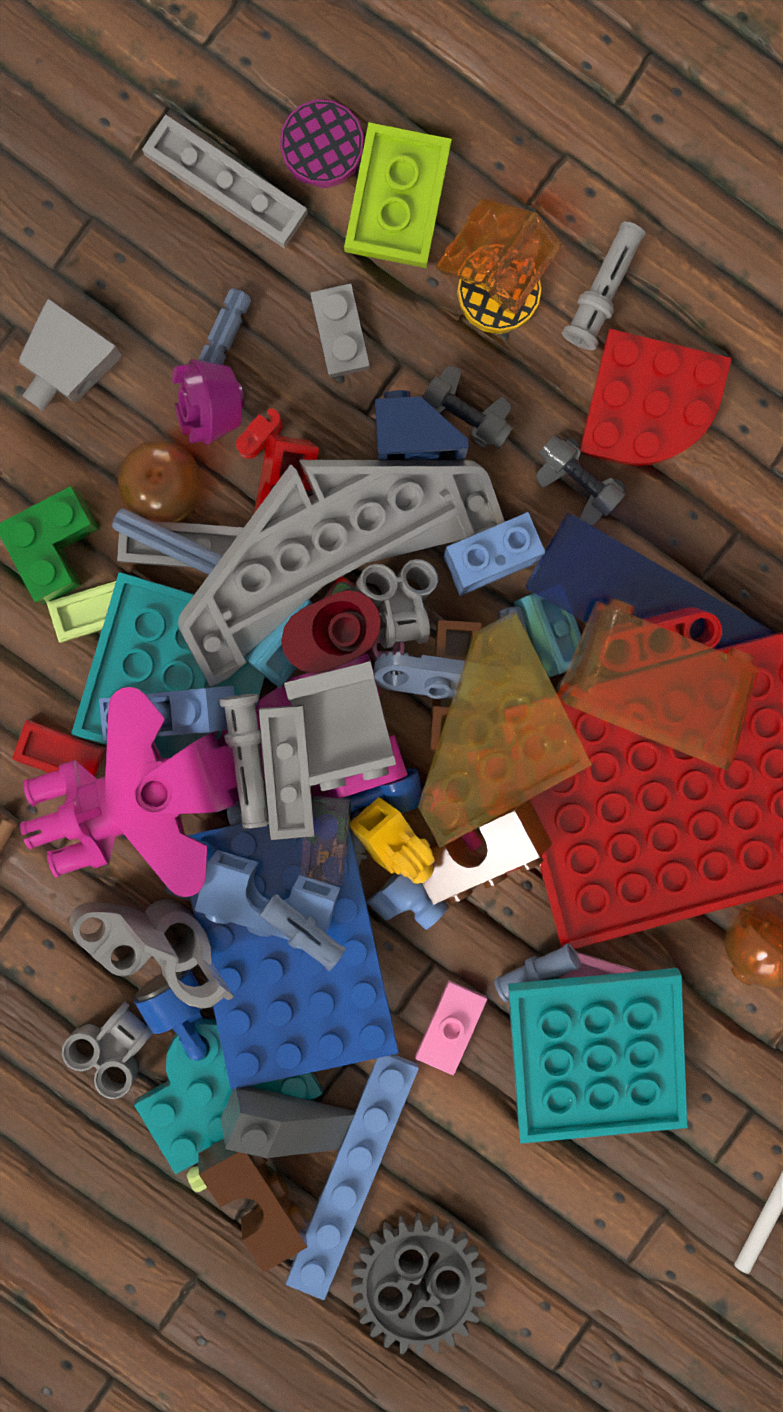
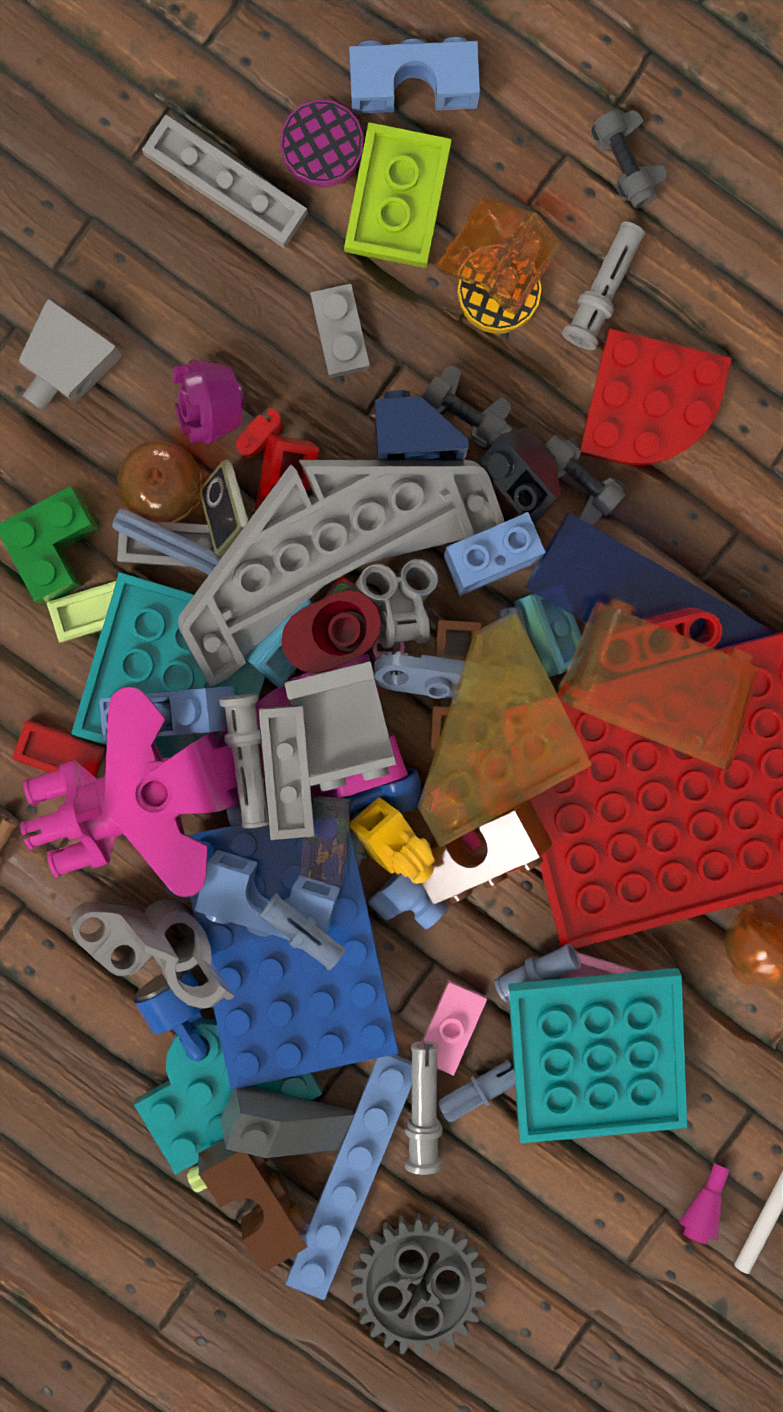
light grey piece [62,1001,153,1099] -> none
sand blue axle [199,288,251,365] -> none
none -> slope [200,459,248,557]
none -> medium blue arch [349,37,480,114]
none -> light grey pin [405,1041,443,1175]
none -> sand blue axle [438,1060,515,1122]
none -> black slope [477,426,561,525]
none -> dark grey piece [591,109,667,208]
none -> dark pink cone [678,1163,730,1245]

